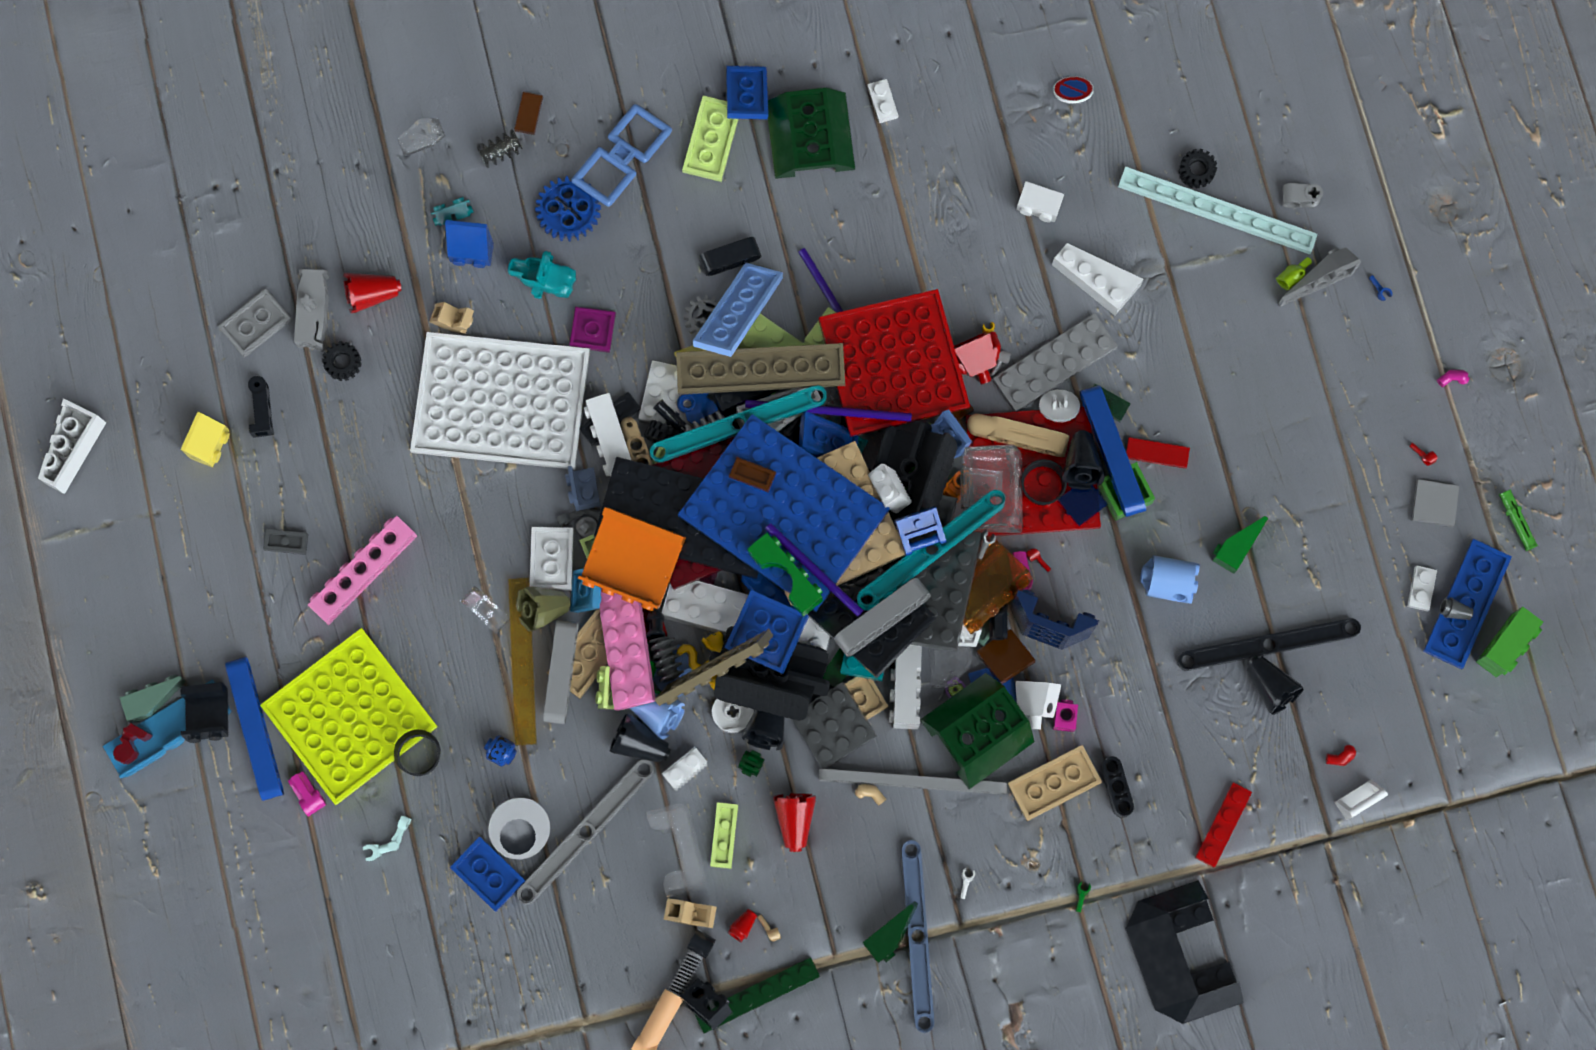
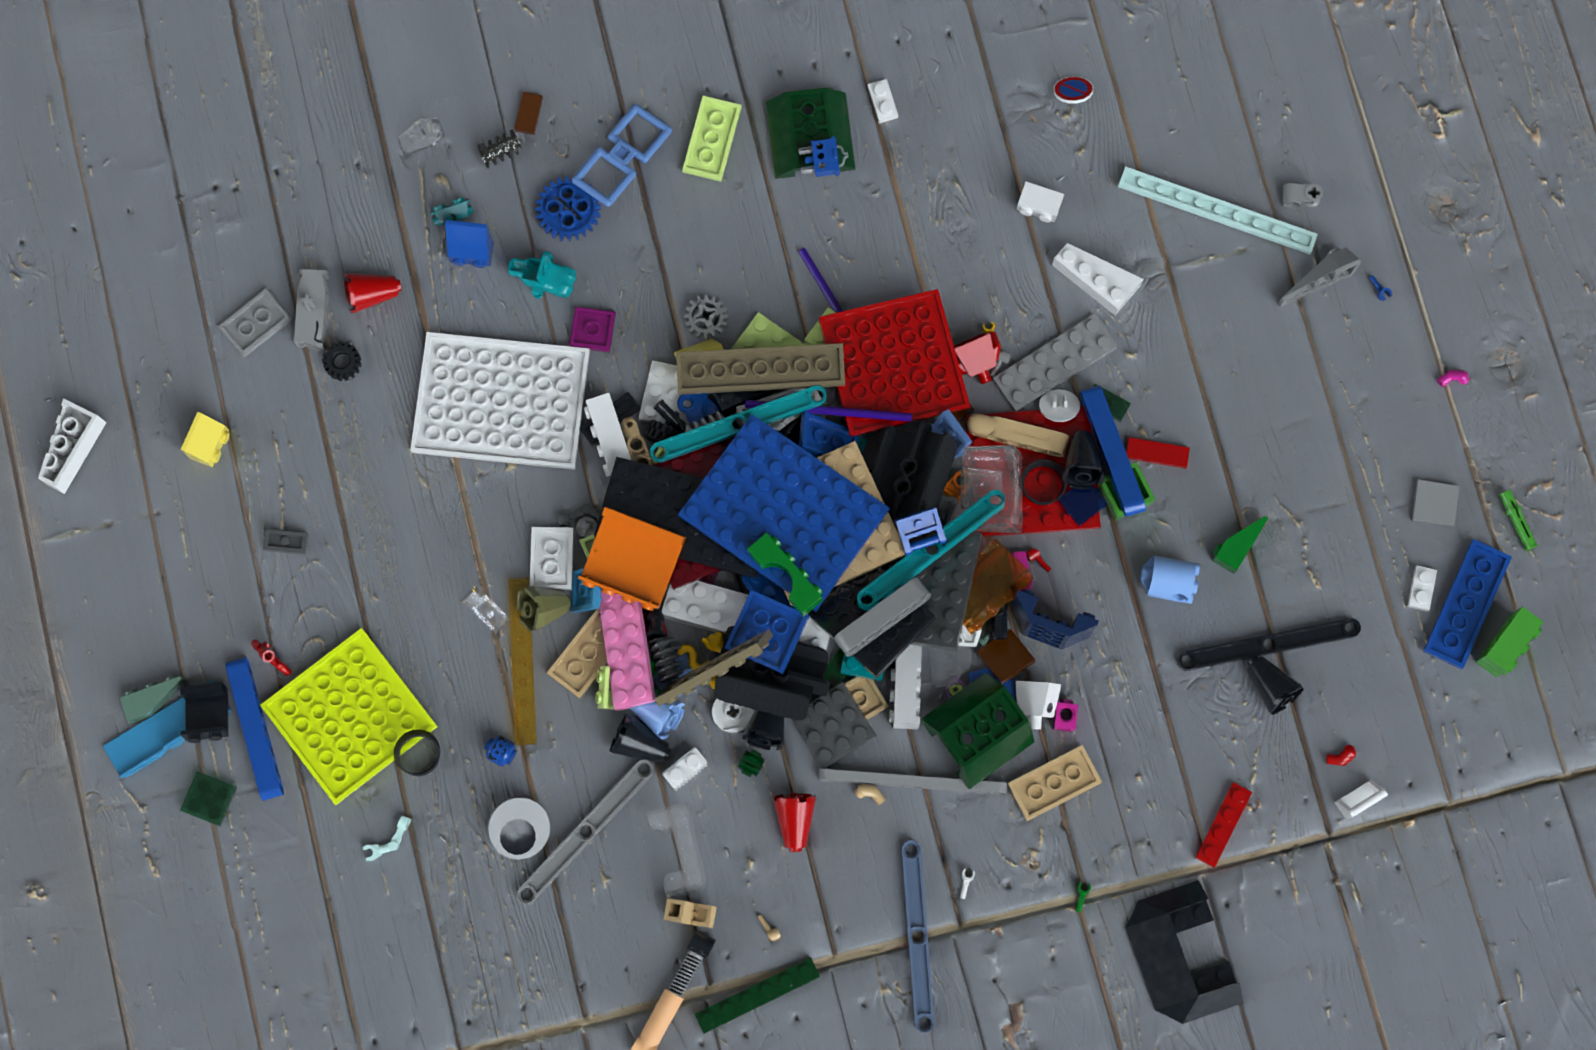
dark red leg [113,723,153,765] -> none
black leg [248,376,274,438] -> none
dark pink piece [288,771,327,817] -> none
bright pink brick [308,516,417,625] -> none
tan brick [429,302,474,334] -> none
blue plate [450,836,526,912] -> none
light grey beam [543,620,578,724] -> none
sand blue bracket [565,466,601,511] -> none
black brick [680,978,732,1031] -> none
light blue plate [693,263,783,357] -> none
black beam [699,237,762,276] -> none
yellowish green plate [710,802,738,869] -> none
blue plate [726,66,768,119] -> none
red cone [728,909,757,942] -> none
reddish brown tile [729,457,776,493] -> none
dark purple piece [766,523,863,616] -> none
dark green slope [862,901,918,963] -> none
white brick [868,464,912,514] -> none
light grey hand [977,530,996,560] -> none
black beam [1101,756,1134,818] -> none
black tyre [1179,149,1217,189] -> none
lime piece [1276,257,1312,290] -> none
red hand [1409,443,1438,466] -> none
dark grey cone [1440,598,1473,620] -> none
none -> clear green plate [180,771,237,827]
none -> red piece [251,639,292,676]
none -> blue piece [798,136,848,177]

